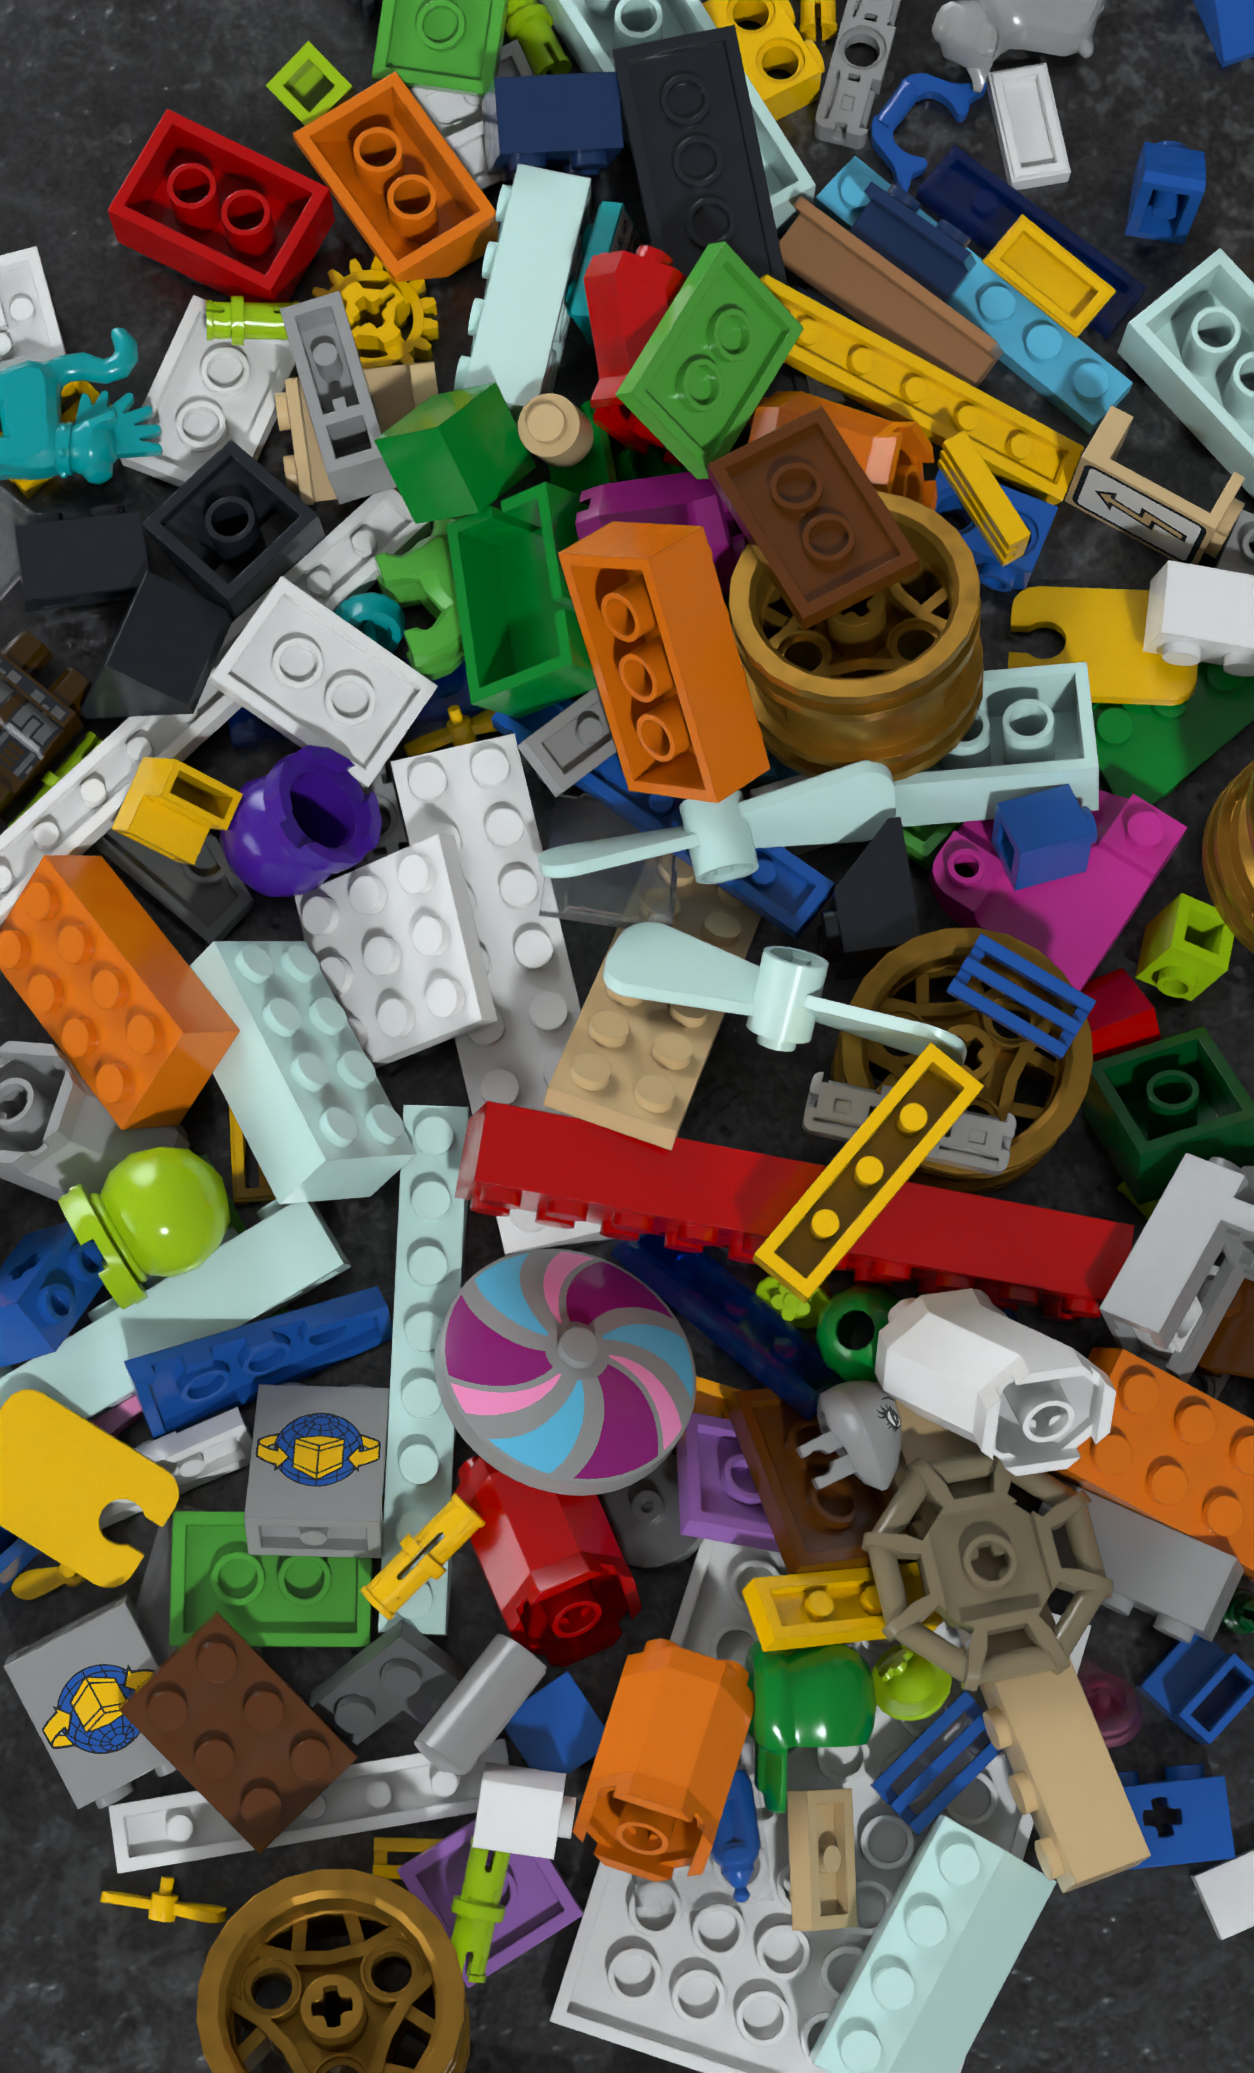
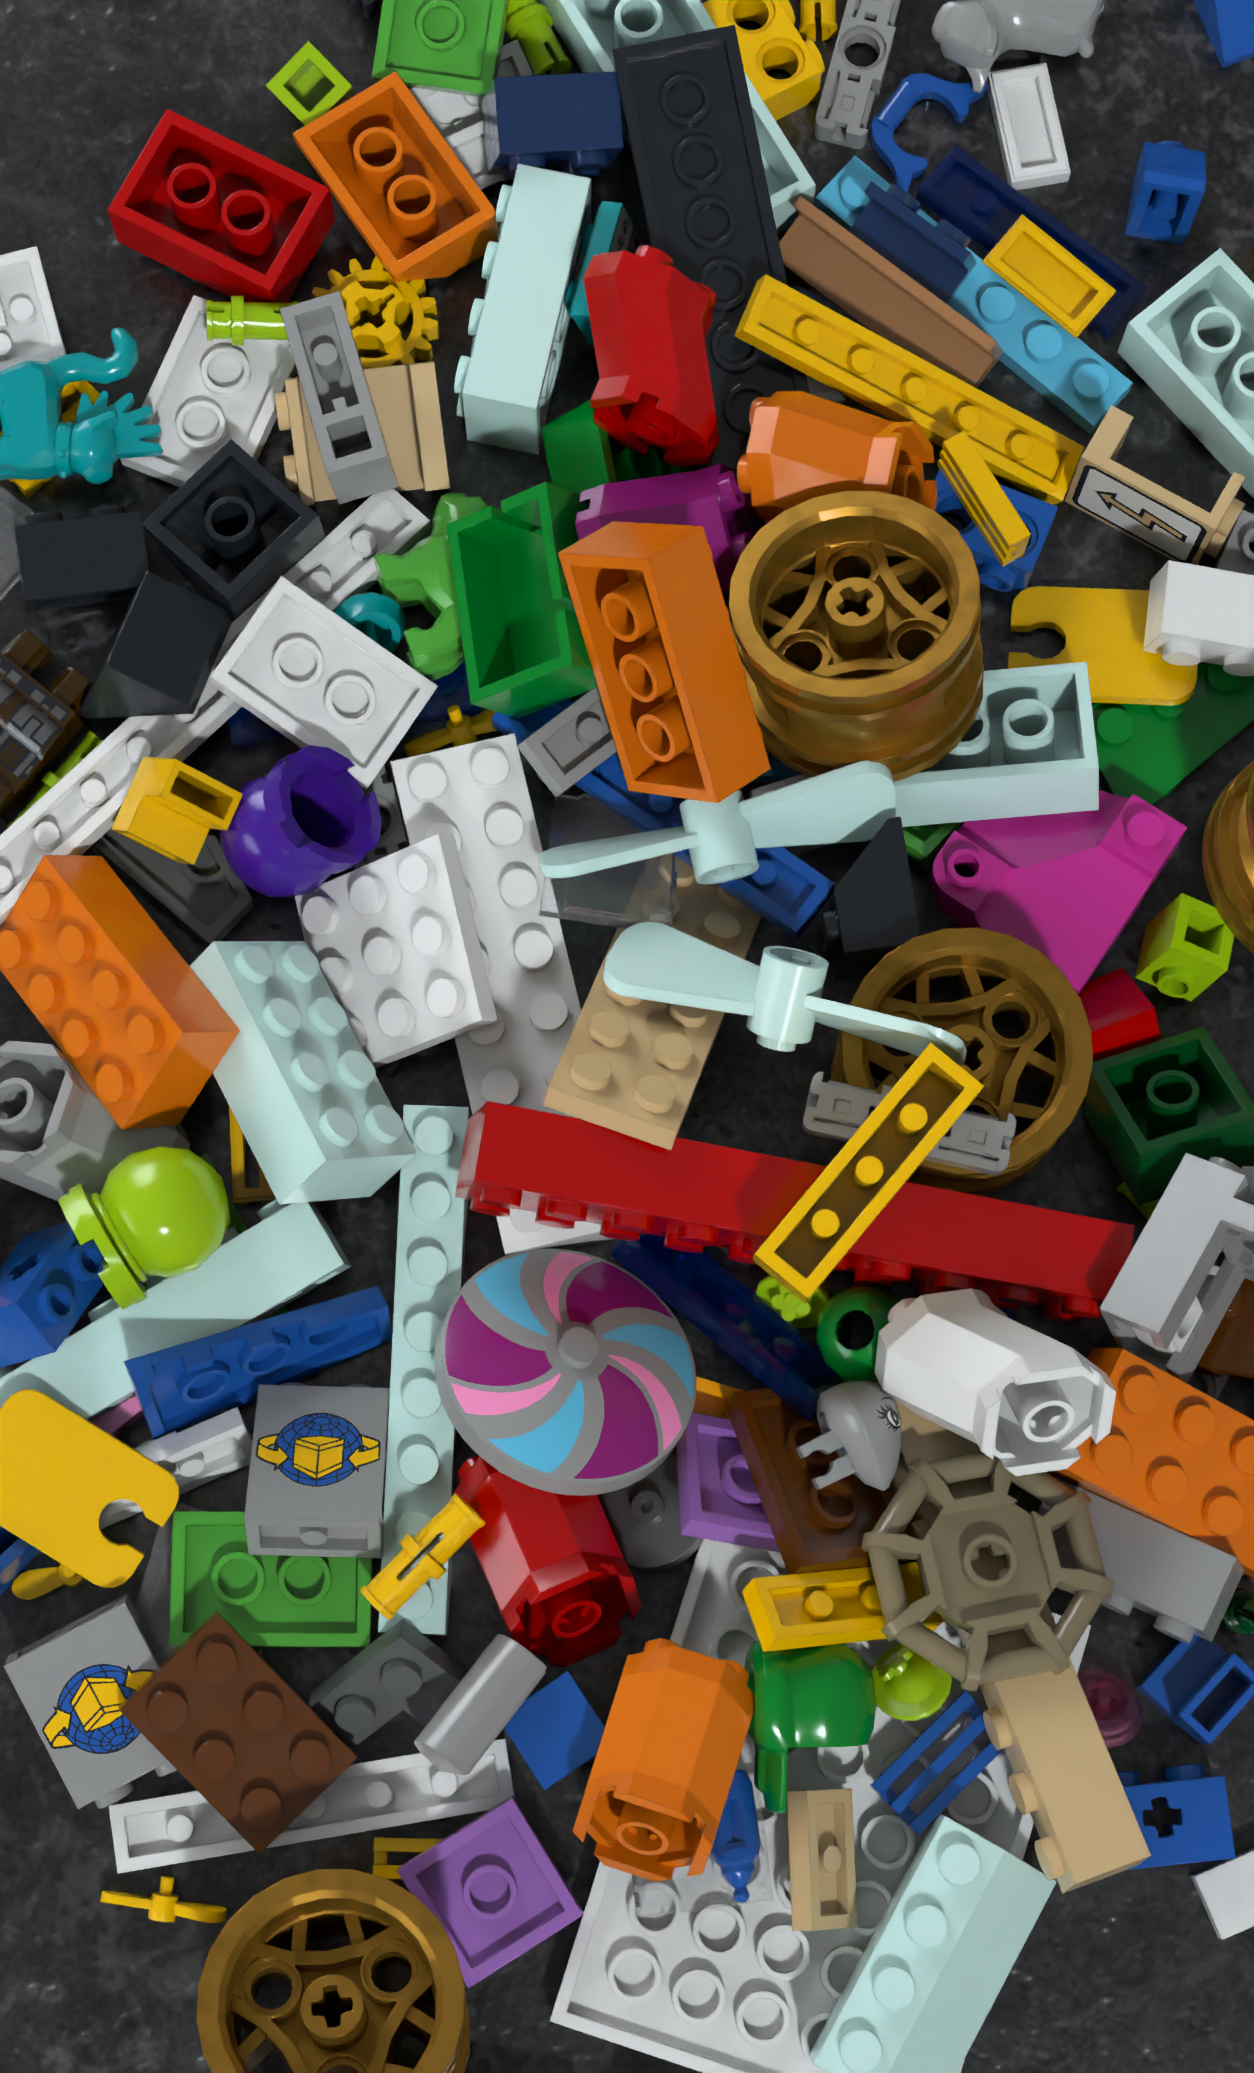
green head [374,382,536,524] -> none
lime pin [451,1836,511,1983] -> none
white brick [472,1762,577,1859] -> none
tan brick [518,393,594,468] -> none
bright green plate [615,241,804,480] -> none
reddish brown plate [707,406,920,631] -> none
blue tile [947,934,1096,1060] -> none
blue brick [991,784,1097,891] -> none

